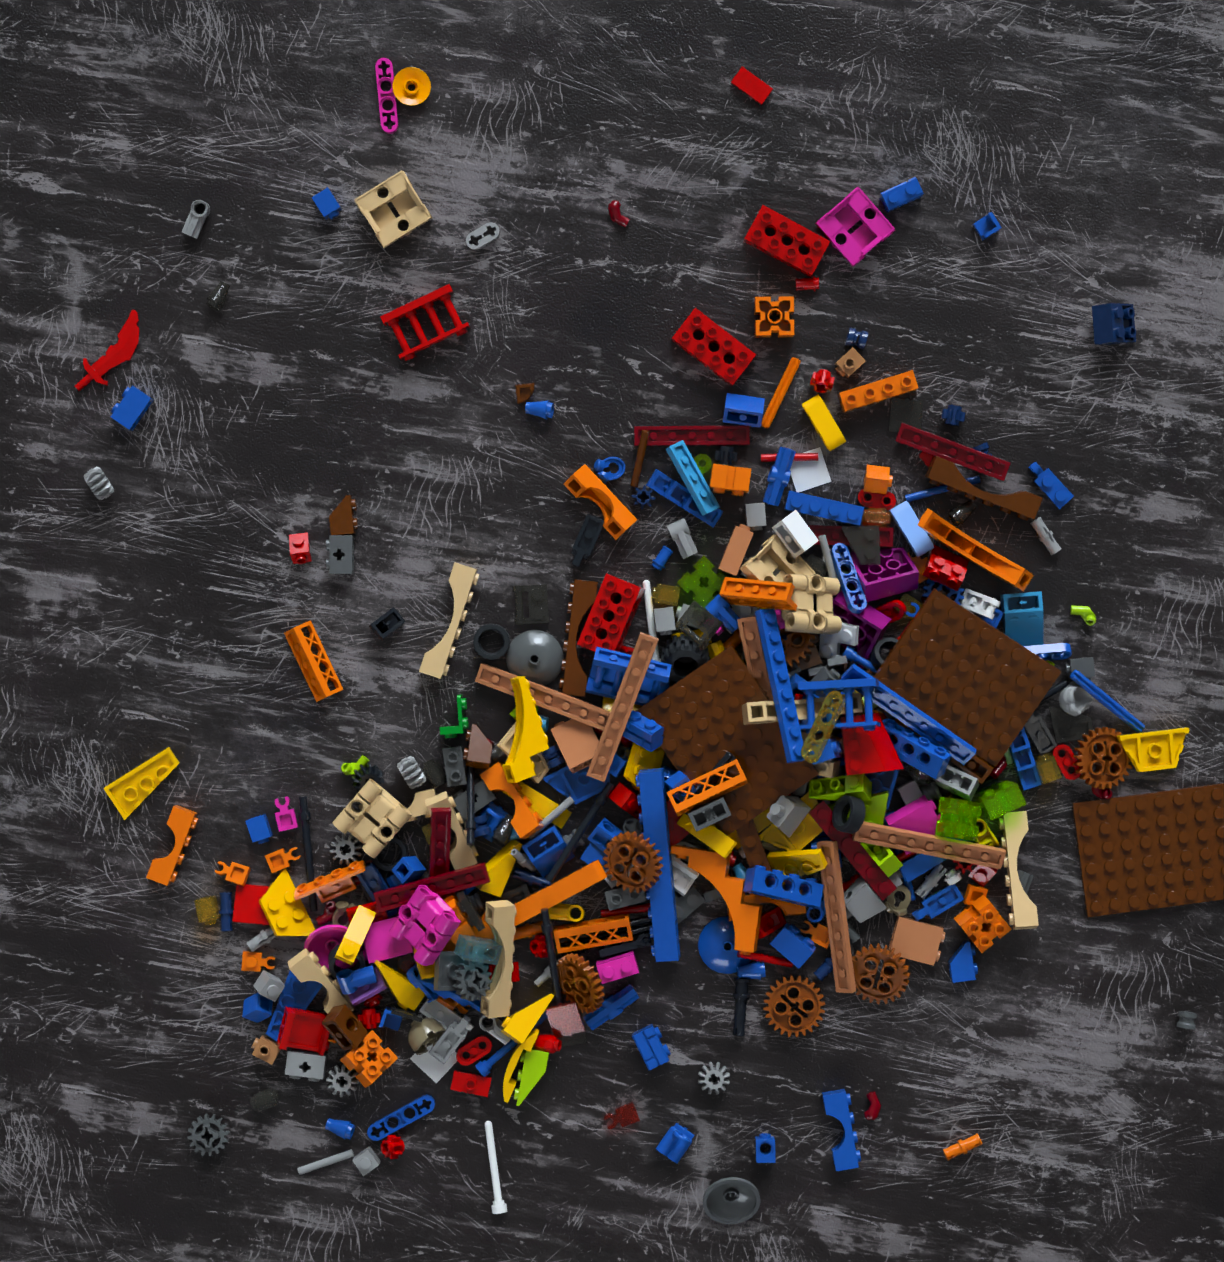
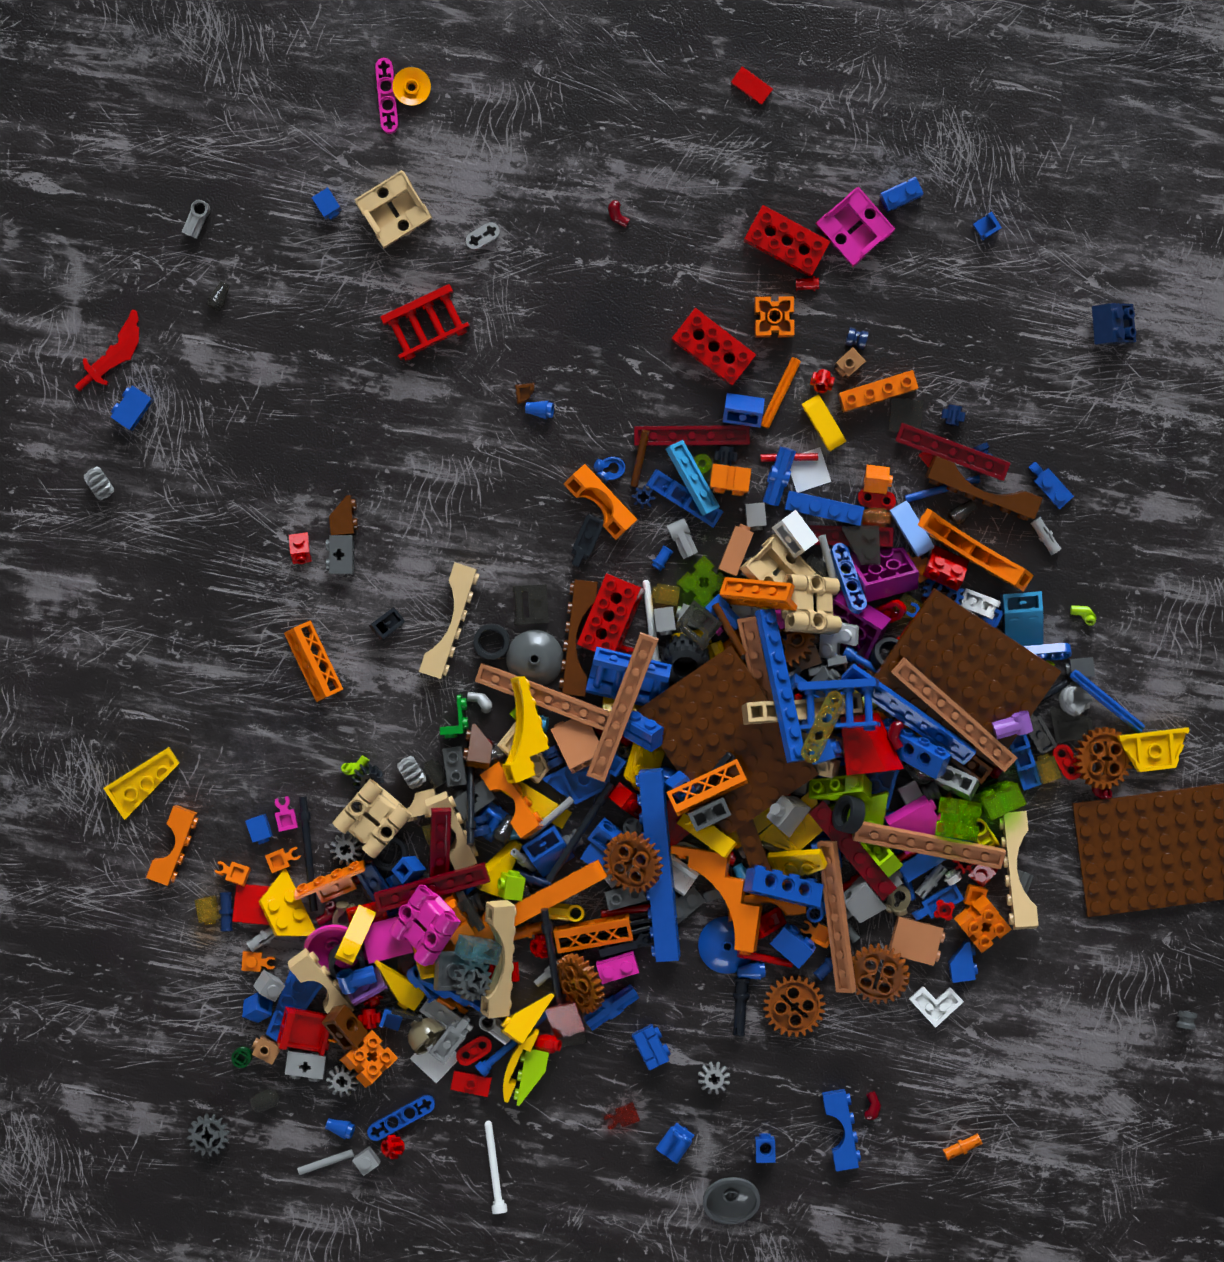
none -> dark green wheel [231,1046,253,1068]
none -> light grey arm [467,692,492,713]
none -> lime brick [497,870,526,901]
none -> reddish brown bar [712,603,746,657]
none -> dark red arm [887,721,904,751]
none -> nougat plate [891,658,1017,772]
none -> white plate [909,986,964,1028]
none -> red plate [934,899,955,921]
none -> medium lavender piece [992,711,1033,739]

